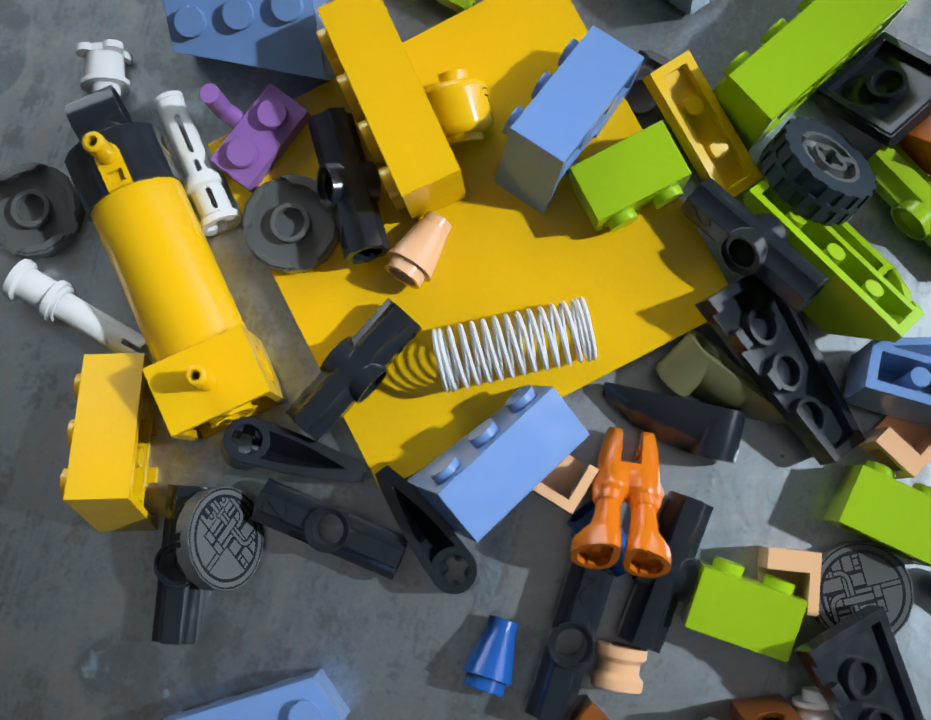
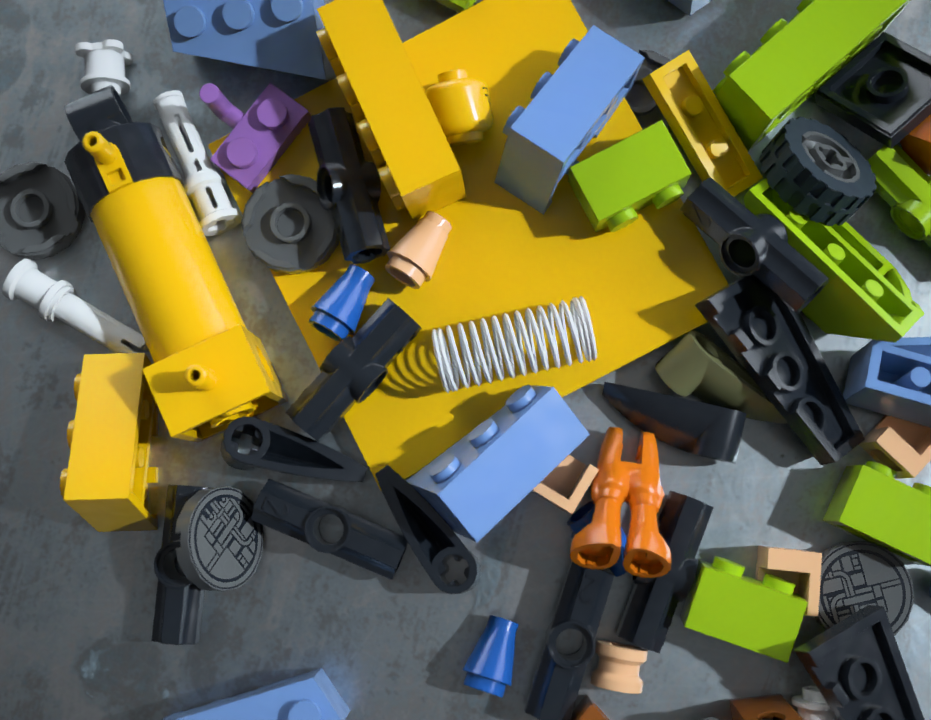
none -> blue cone [309,264,375,342]

